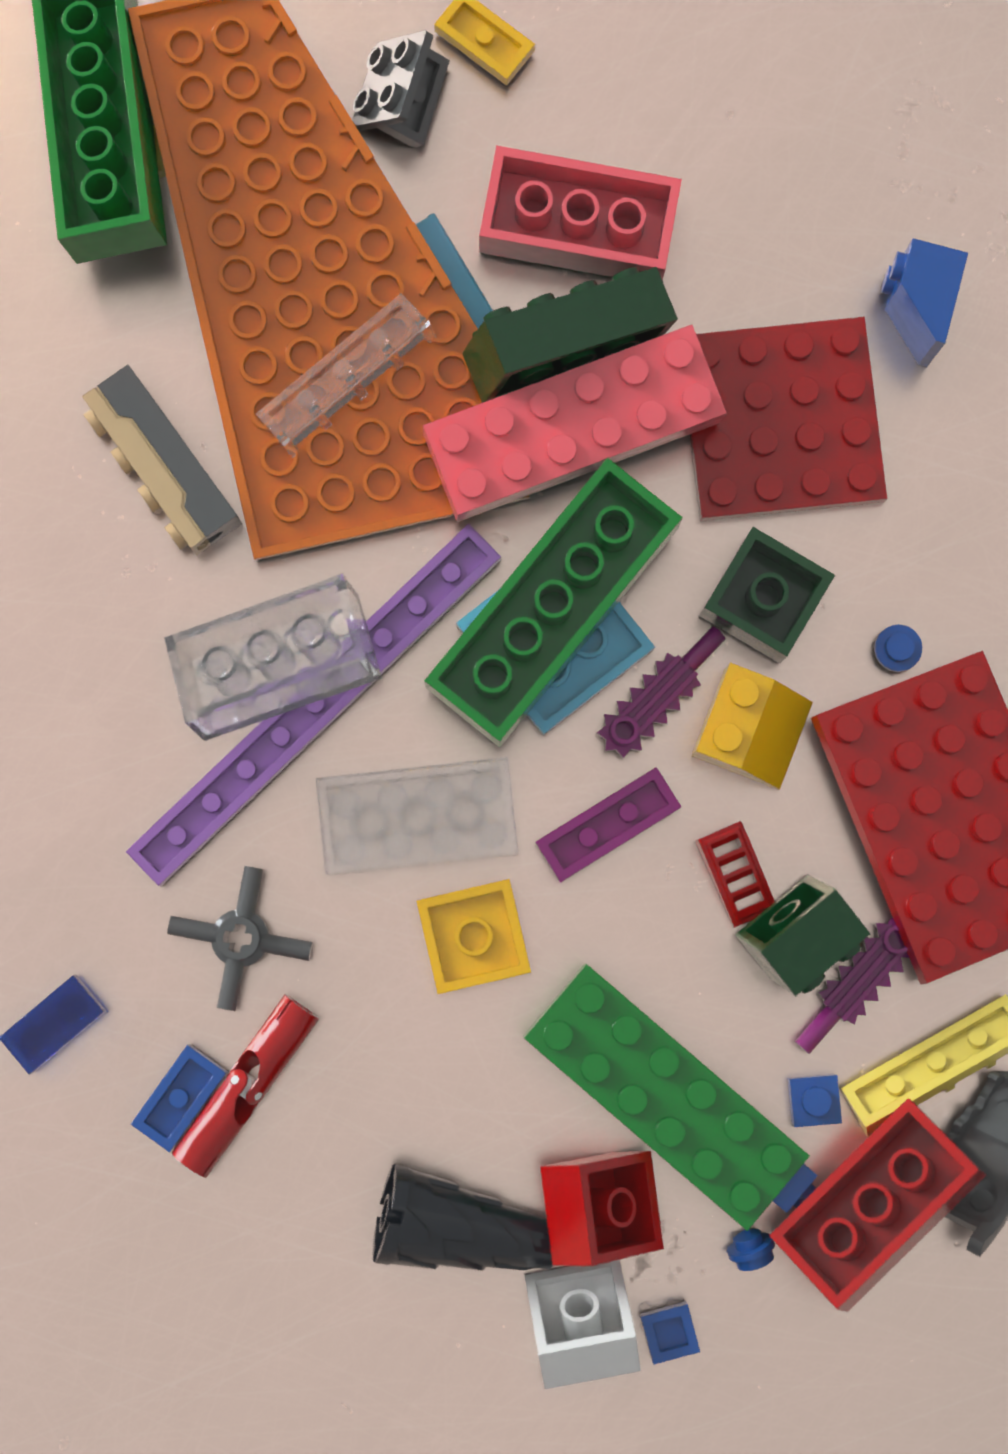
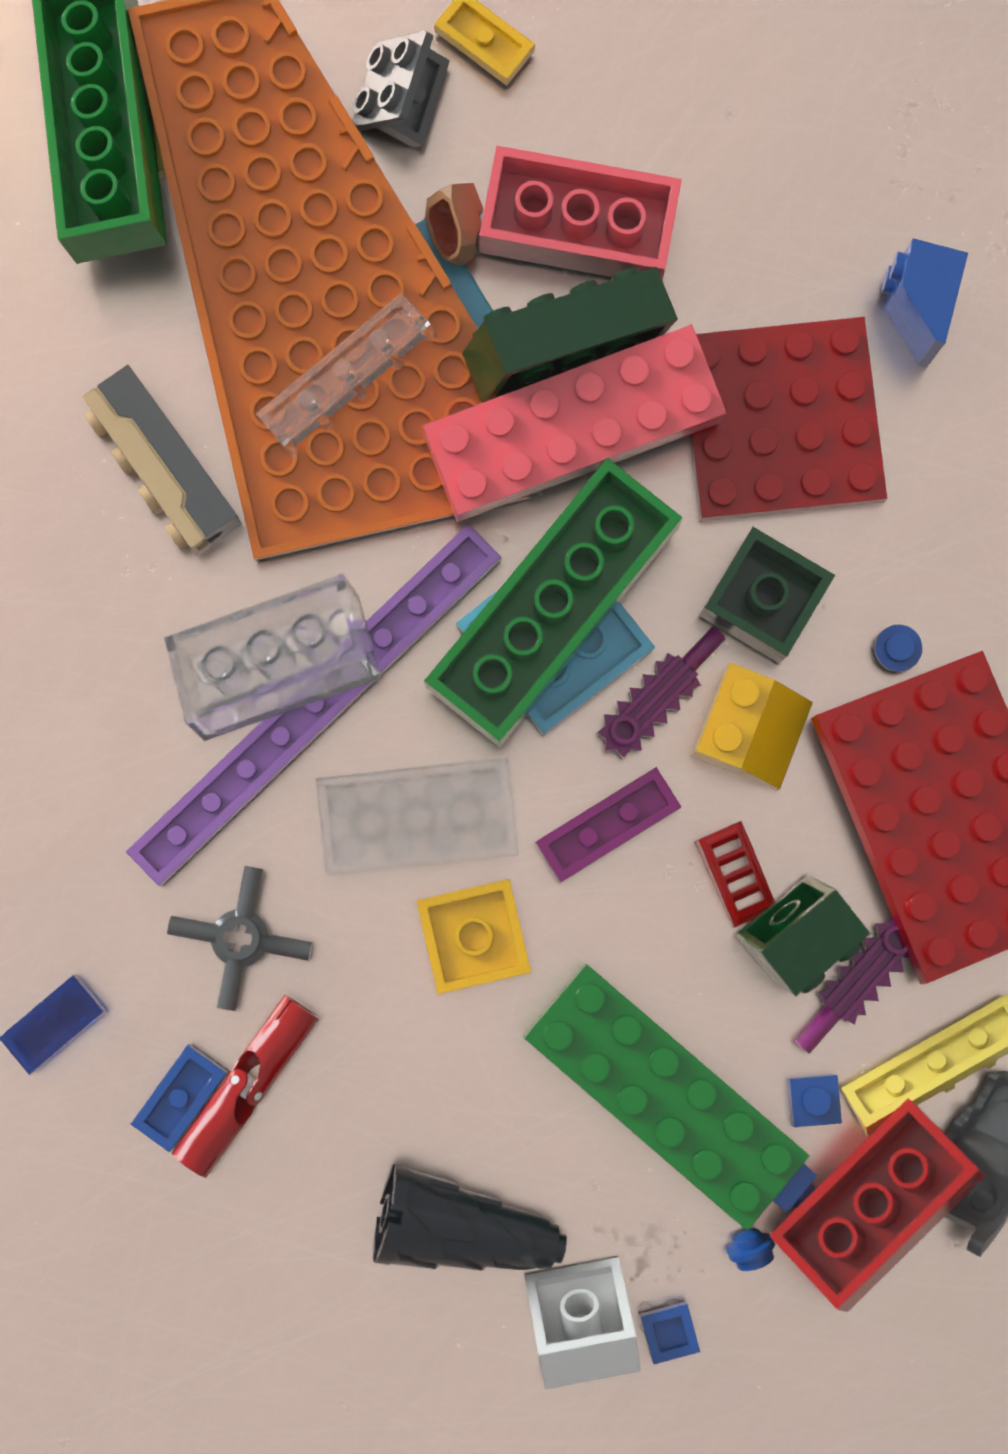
red brick [540,1151,664,1266] -> none
none -> medium nougat rock [425,183,484,266]

